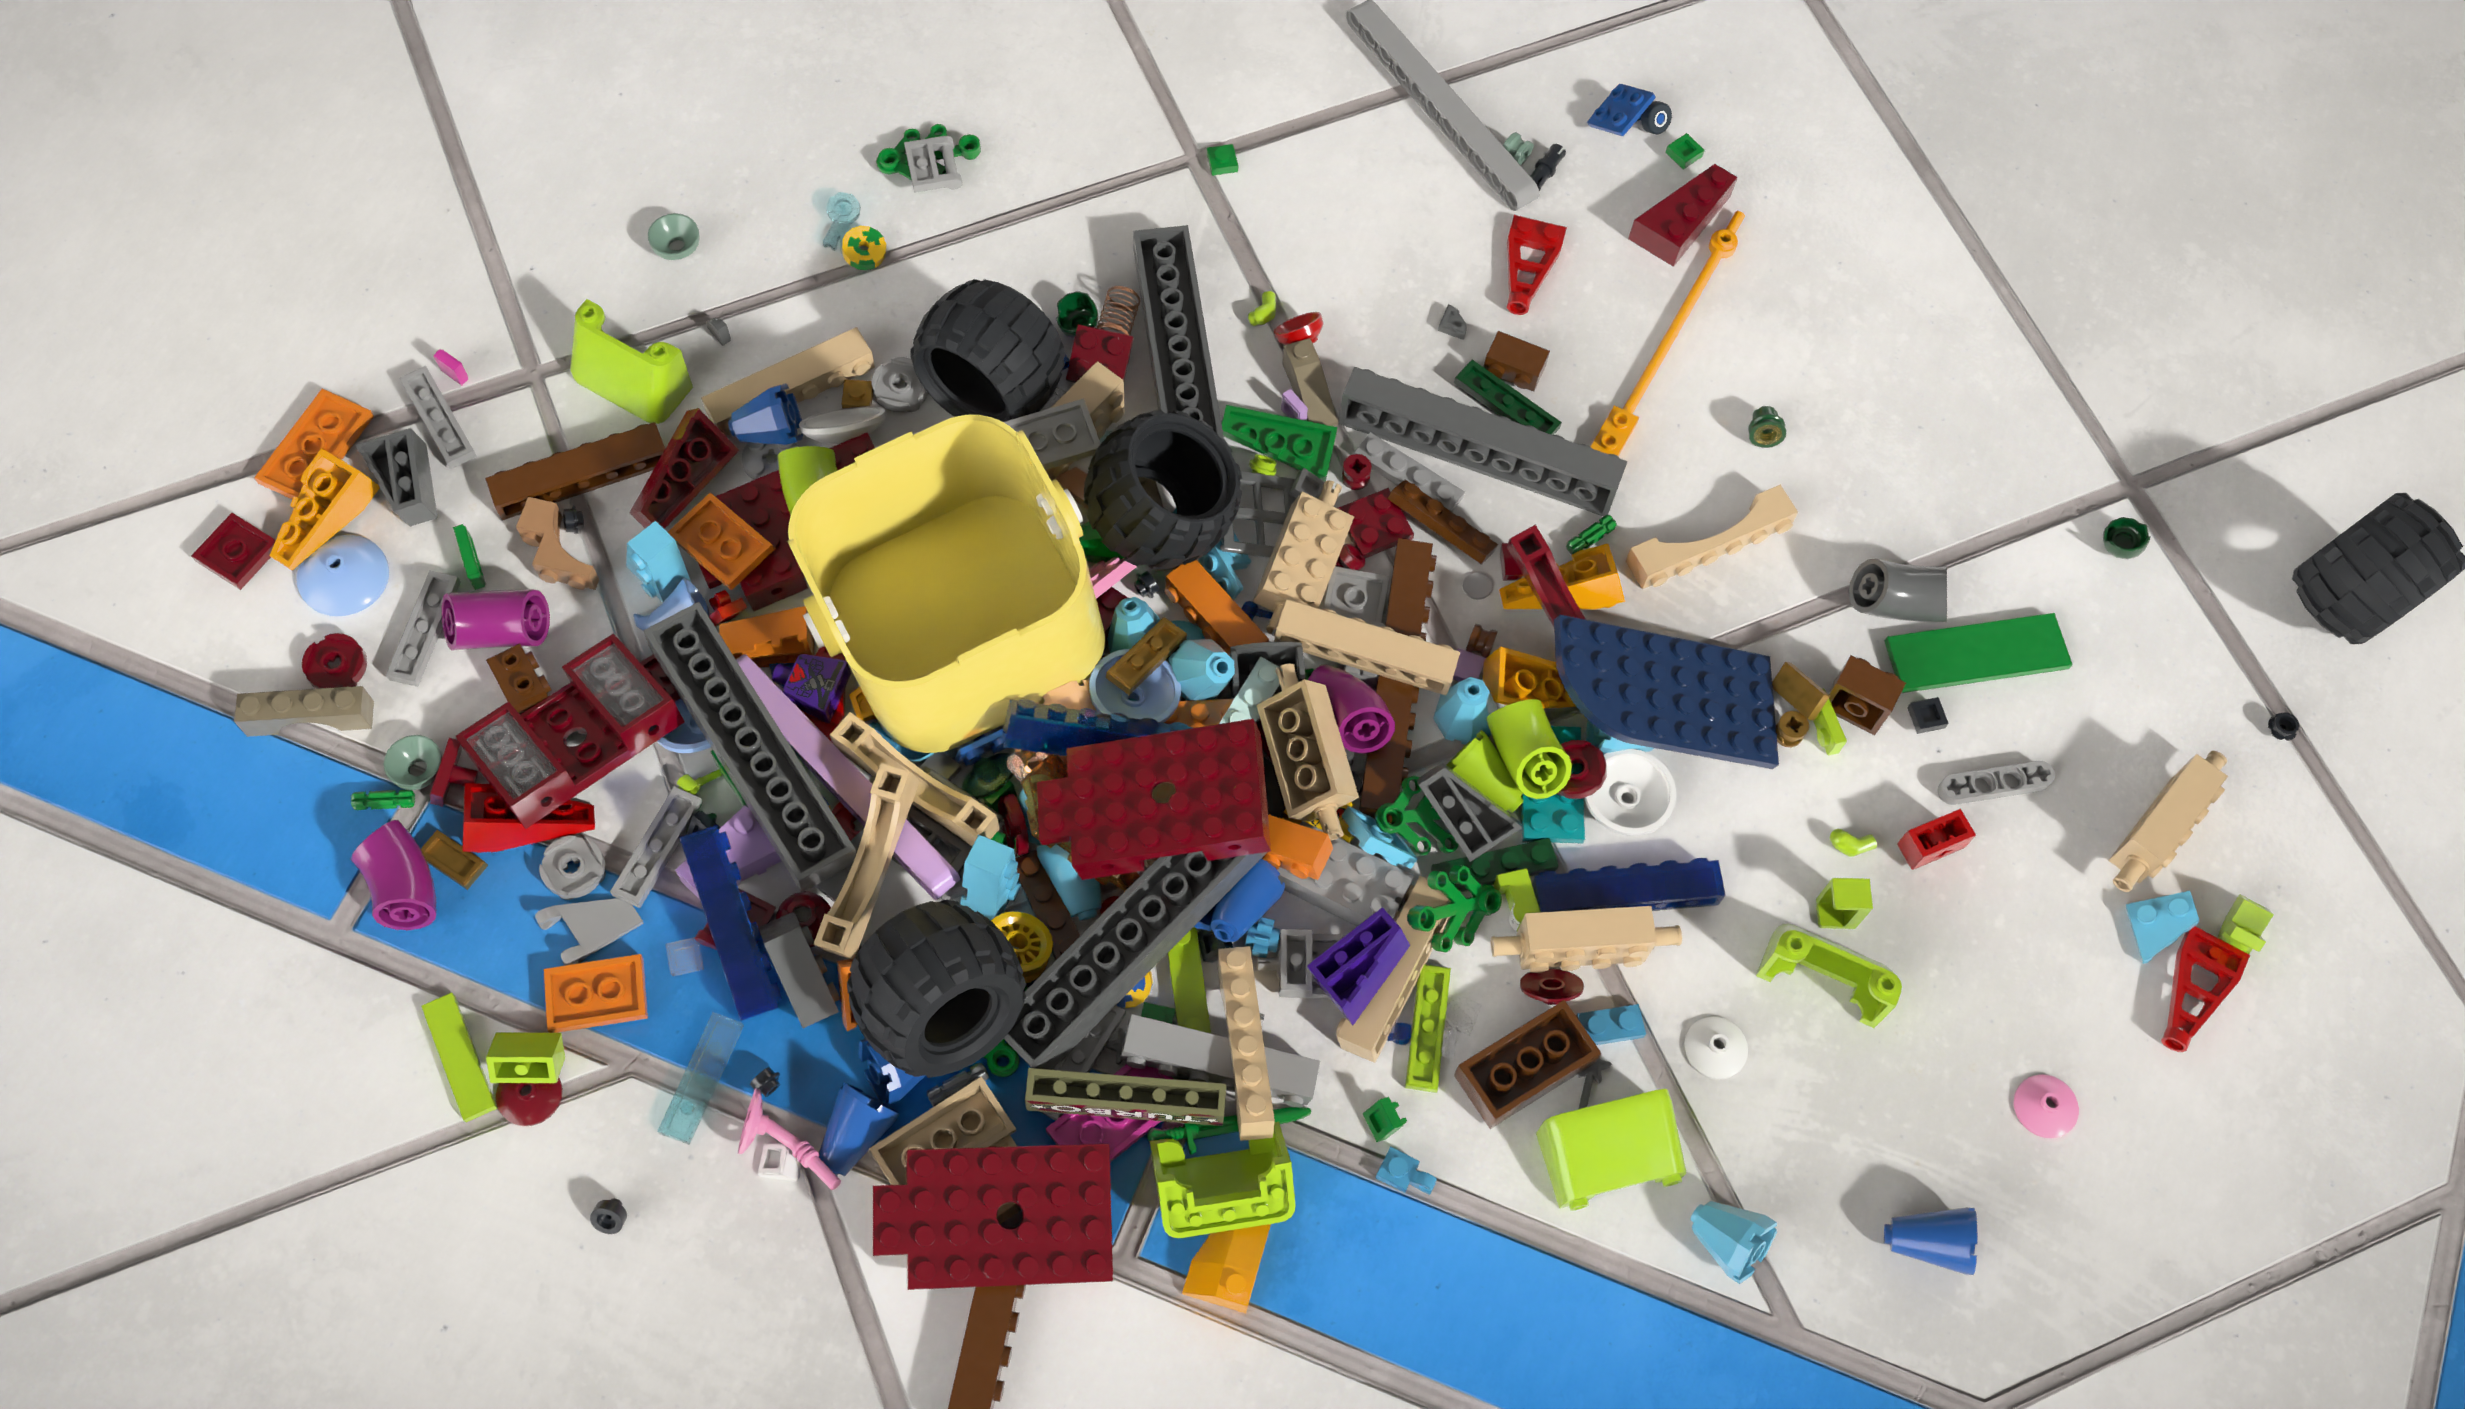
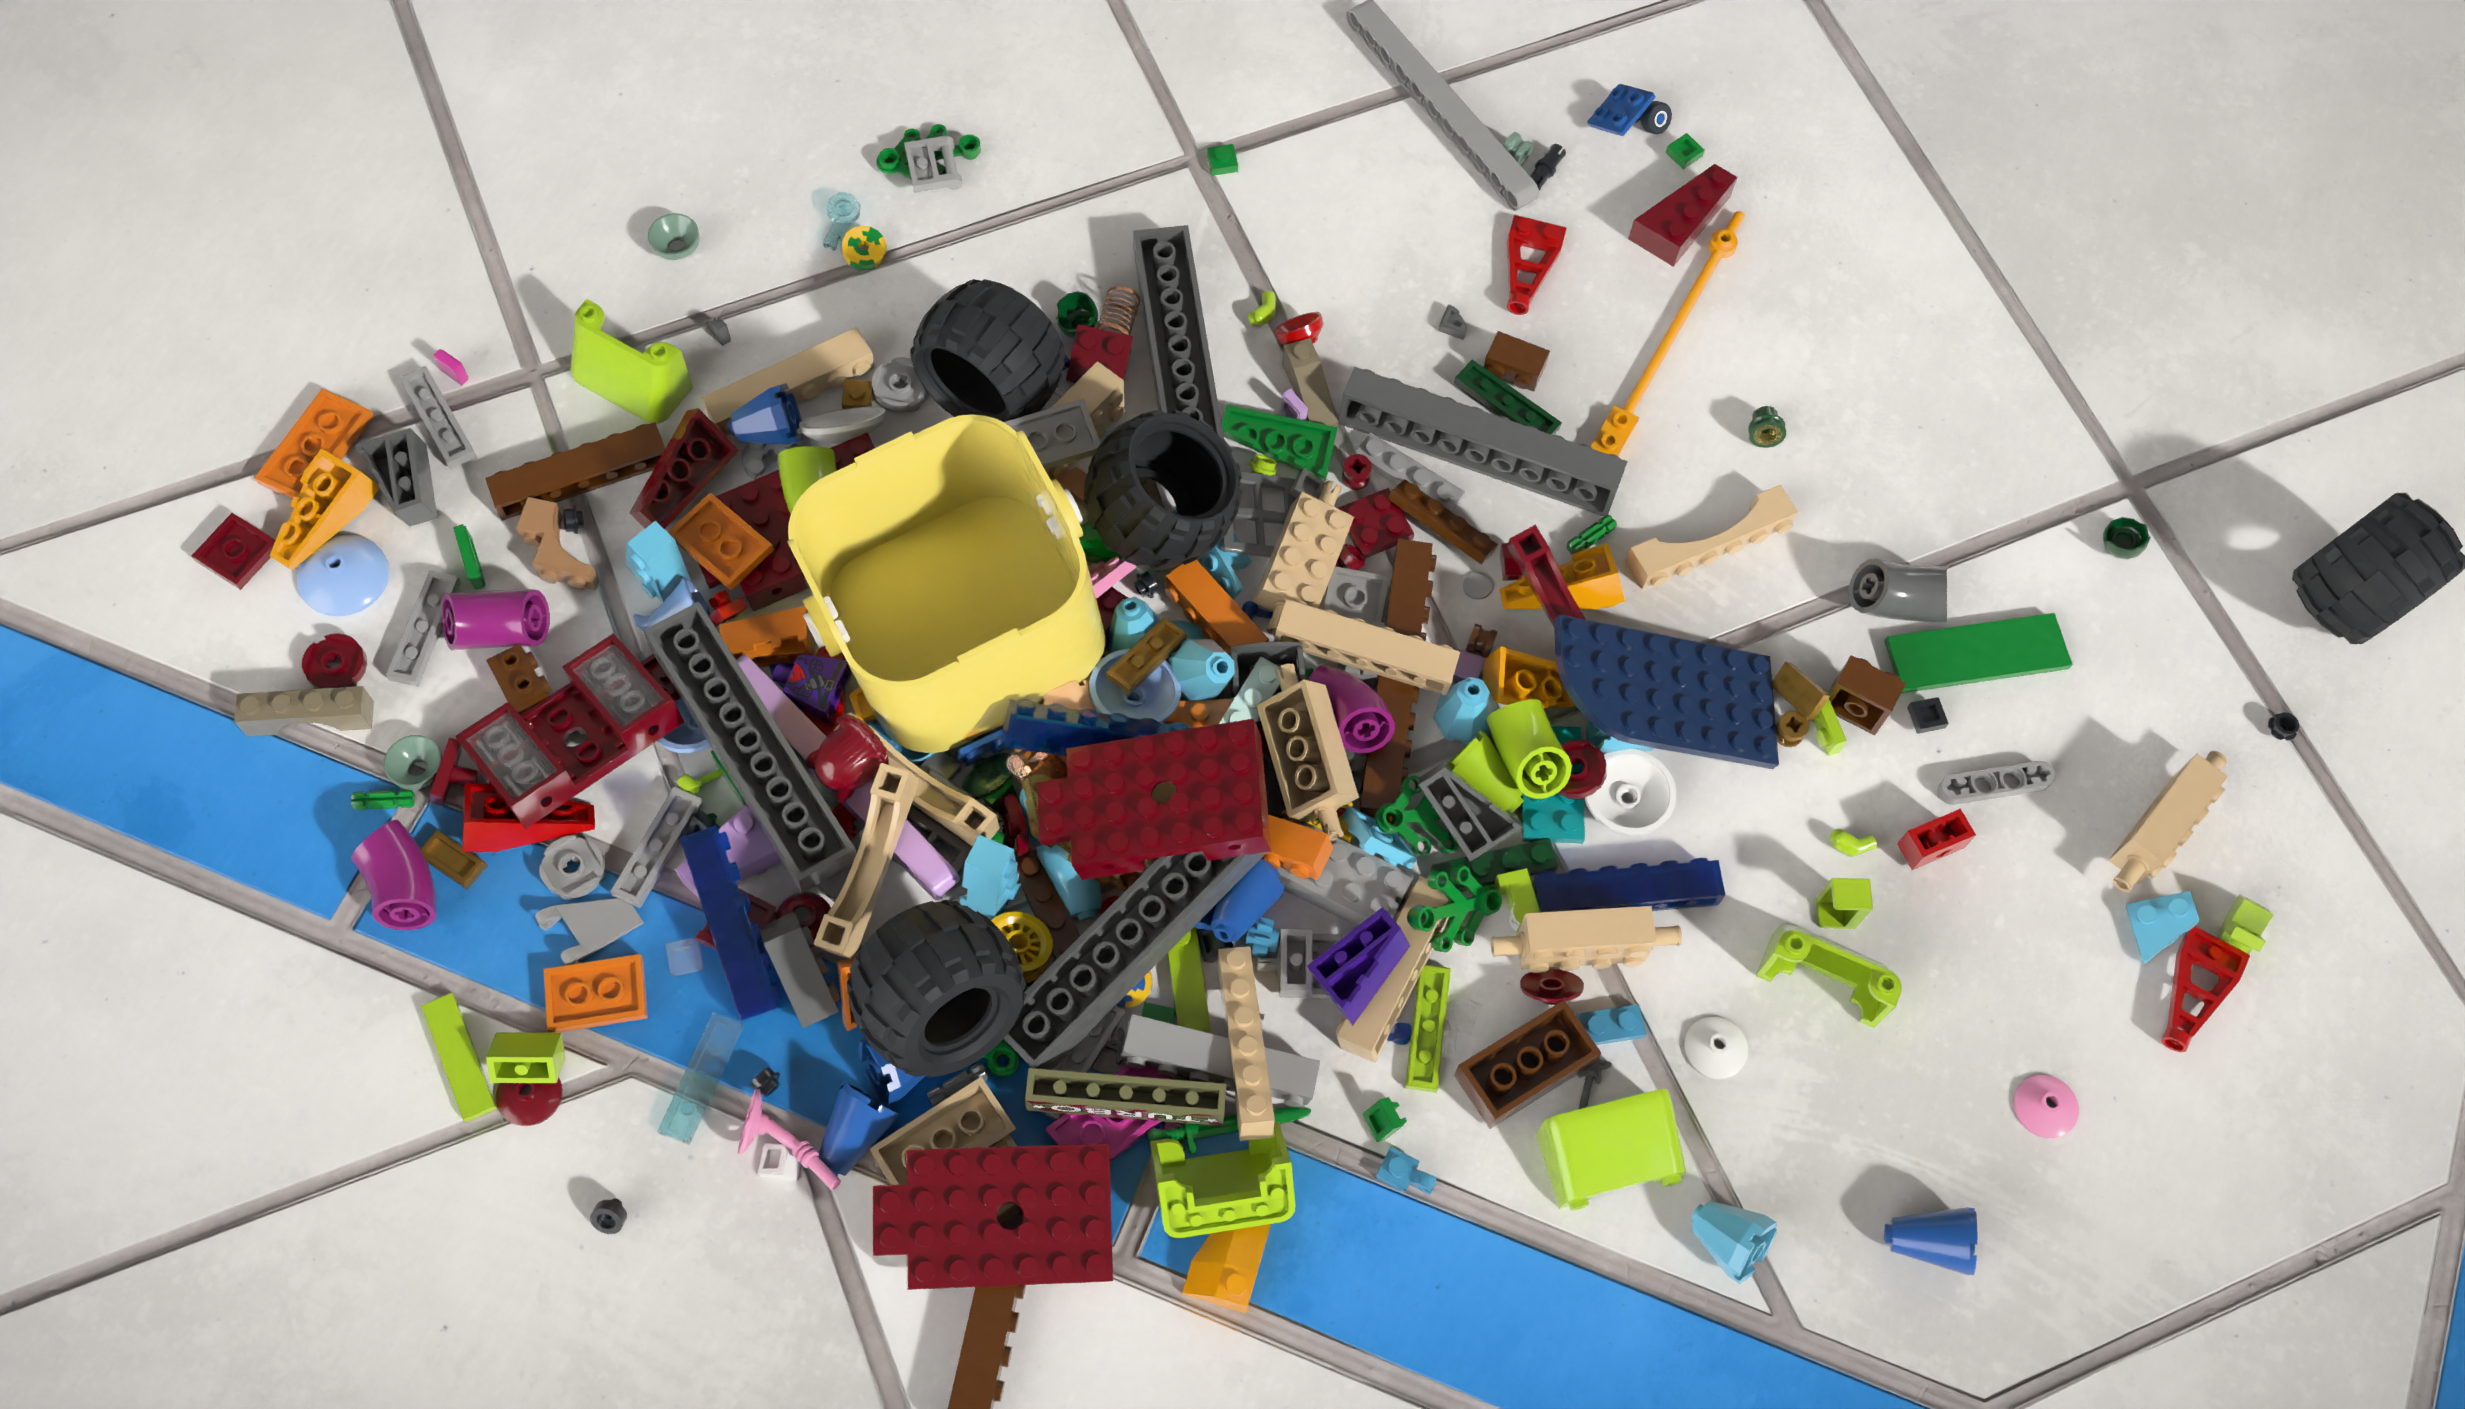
none -> dark red hair [805,714,889,802]

